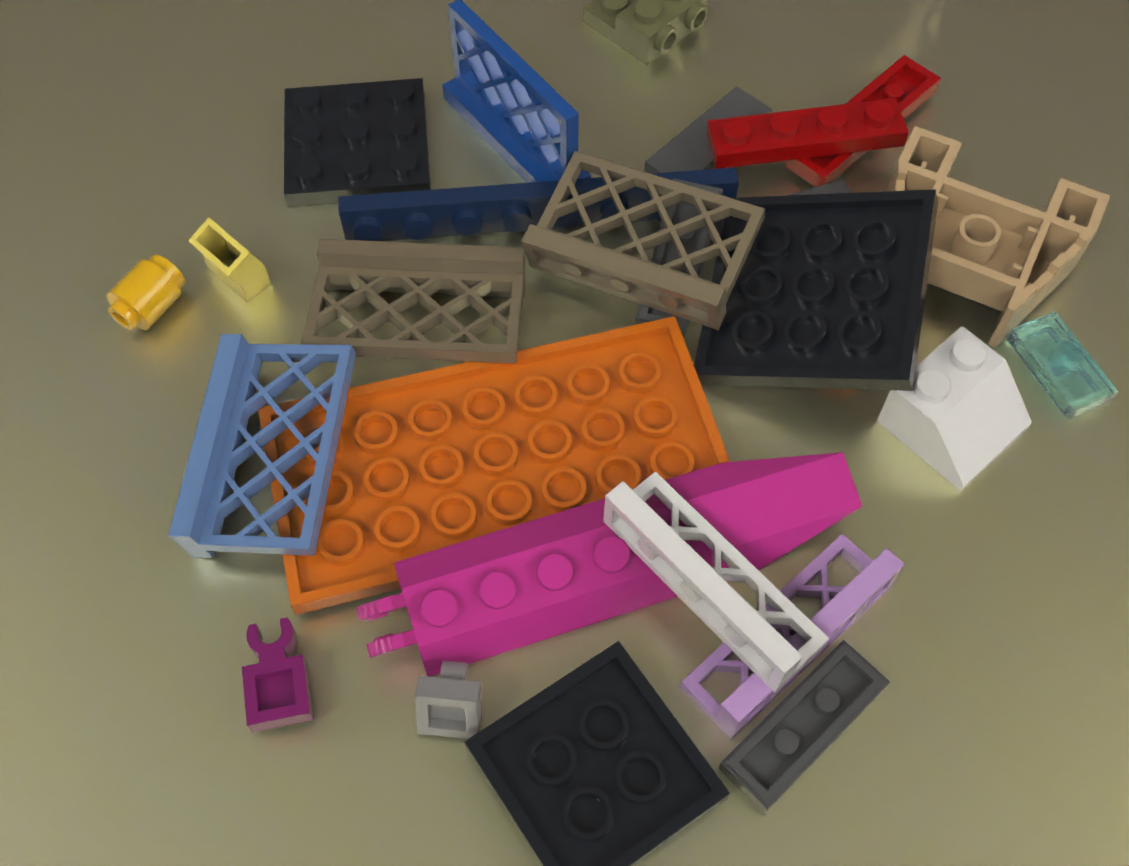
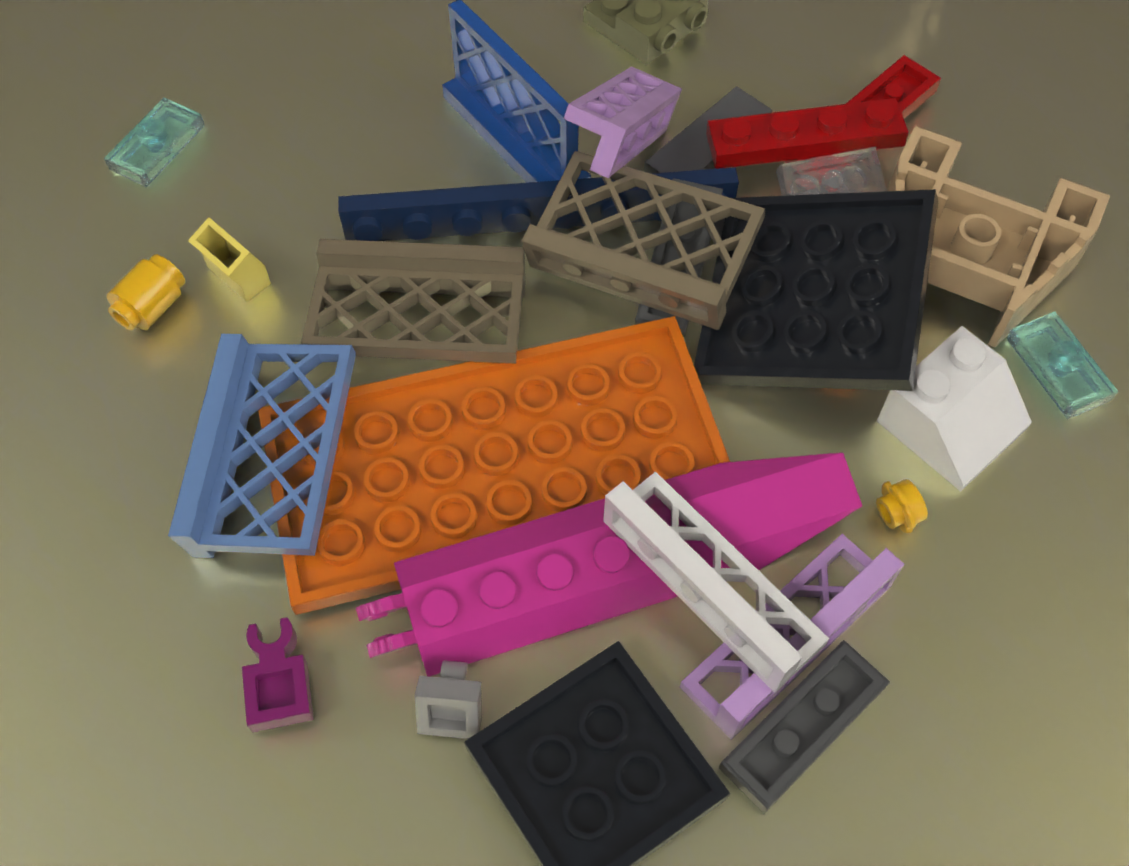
black plate [284,78,431,207] -> none
none -> clear light blue plate [104,97,205,187]
none -> lavender fence [564,66,682,178]
none -> clear plate [776,147,887,196]
none -> yellow plate [876,479,928,533]

